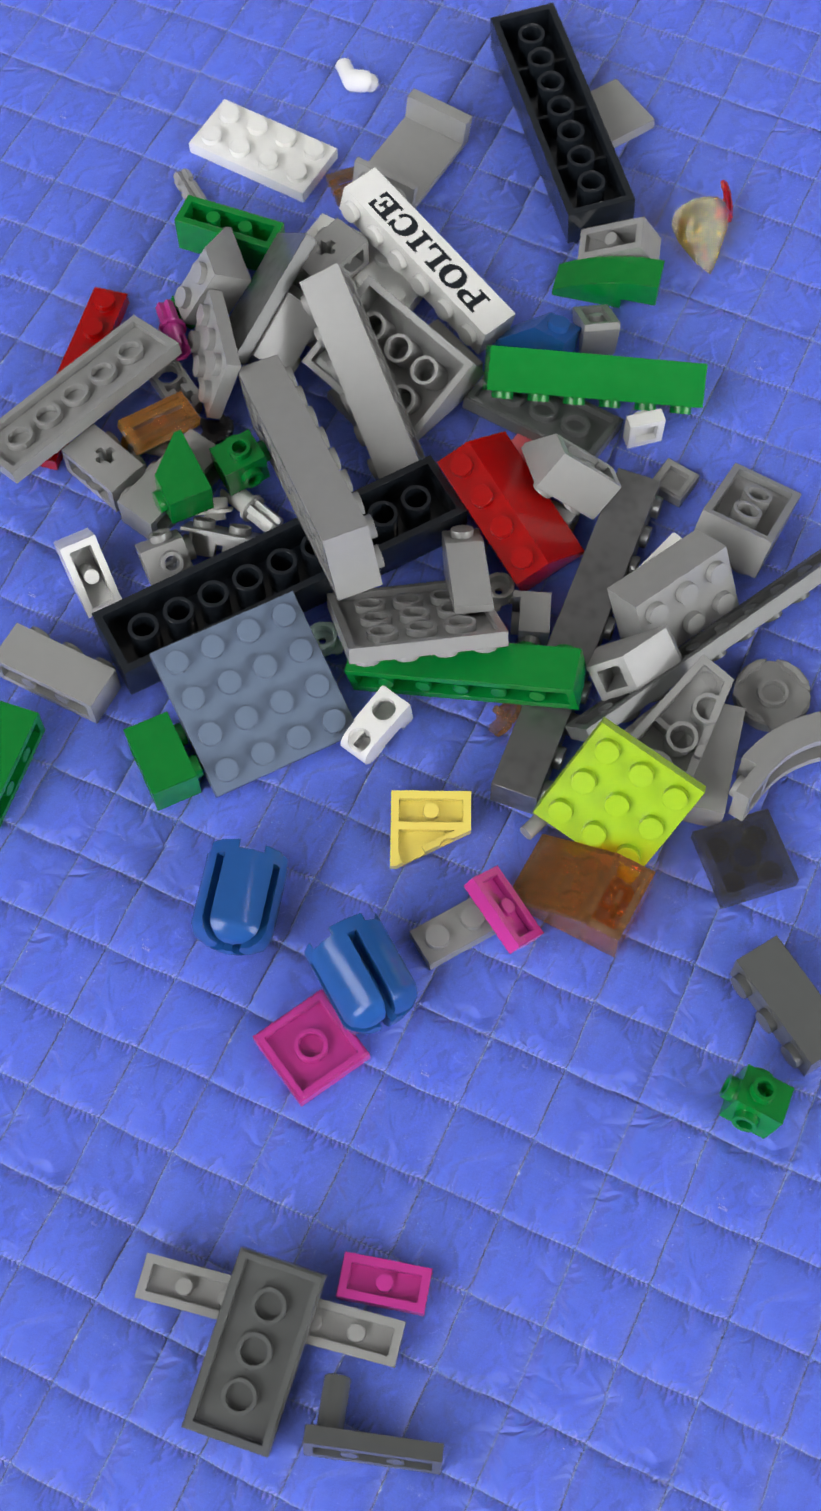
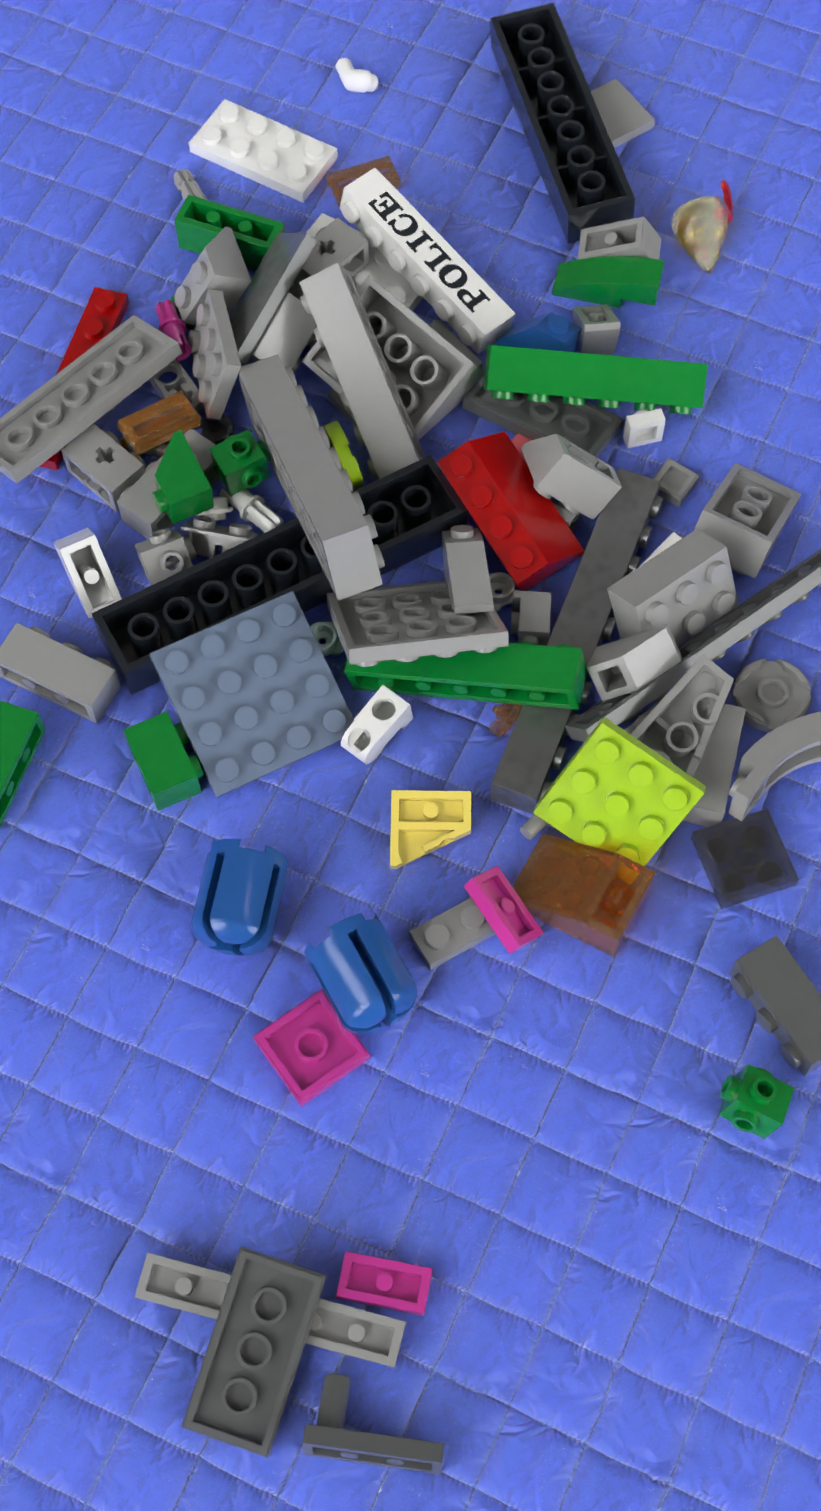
light grey panel [352,88,472,209] -> none
none -> lime plate [323,420,364,492]

